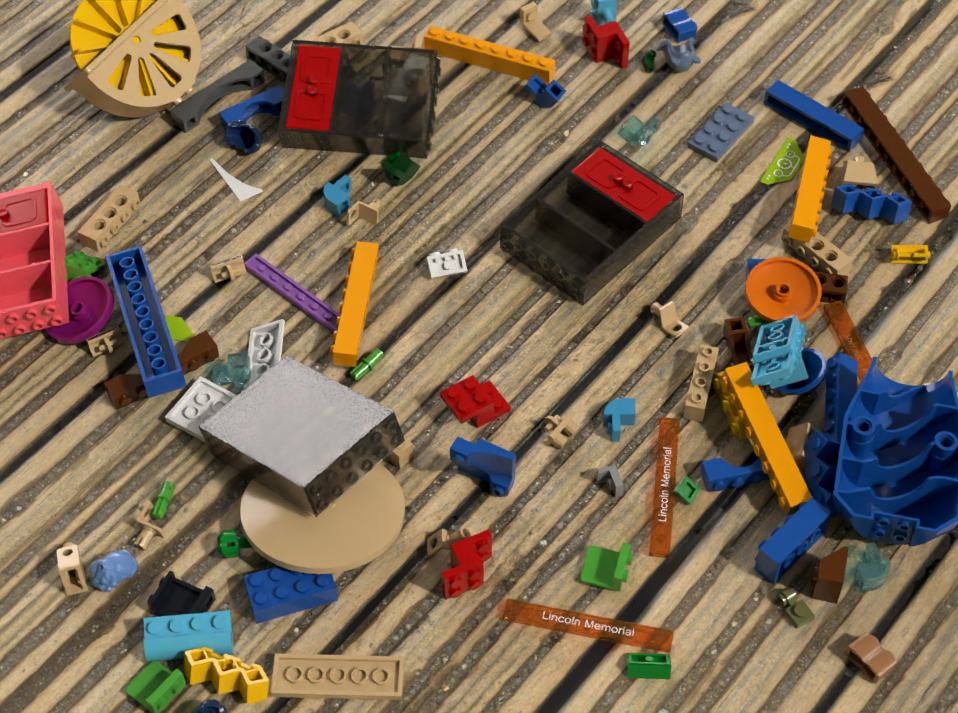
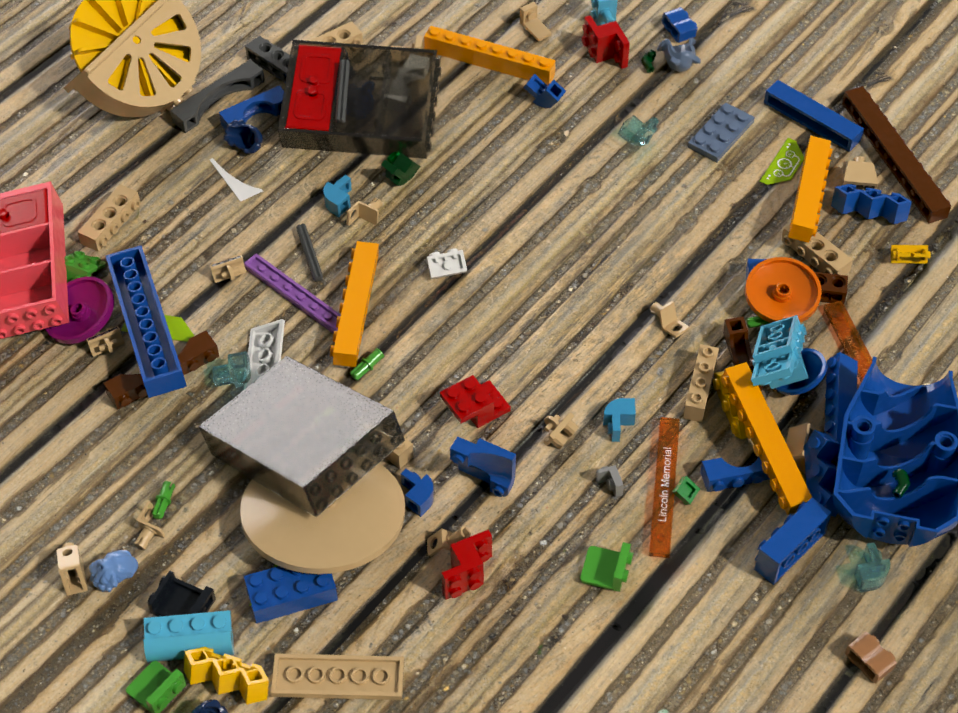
white plate [165,376,248,447] -> none
green piece [217,530,253,559] -> none
clear smoke container [500,140,684,305] -> none
clear orange tile [503,598,674,653] -> none
green slope [627,653,671,679] -> none
olive plate [776,587,815,629] -> none
reddish brown slope [809,546,849,604] -> none
none -> dark grey axle [296,223,323,282]
none -> dark grey axle [335,59,350,123]
none -> blue brick [401,469,434,517]
none -> dark green arm [892,468,910,498]

